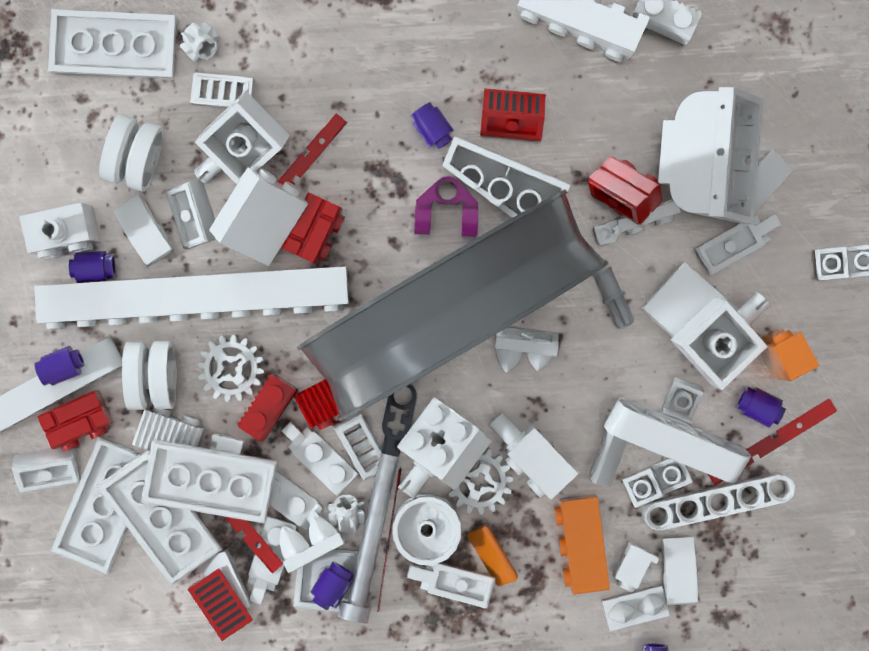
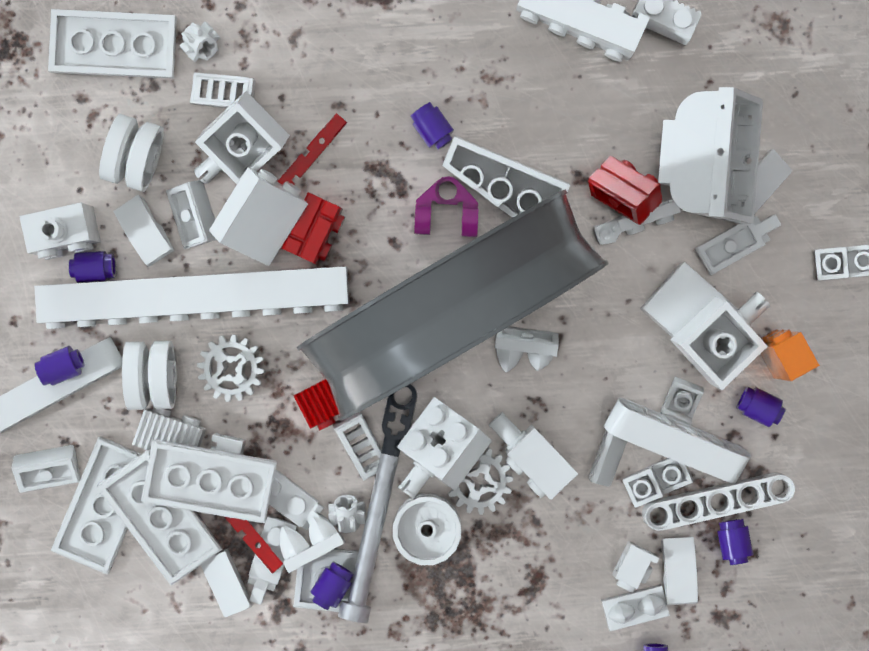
red brick [38,390,114,452] -> none
red panel [187,568,253,641] -> none
red brick [237,374,298,442] -> none
white hinge [282,421,358,496] -> none
piece [377,468,402,612] -> none
white hinge [407,563,495,608] -> none
orange slope [467,523,518,586] -> none
red panel [480,88,546,141] -> none
orange brick [554,494,610,595] -> none
light grey axle [593,267,634,329] -> none
red piece [708,399,837,486] -> none
none -> dark purple brick [717,519,753,565]

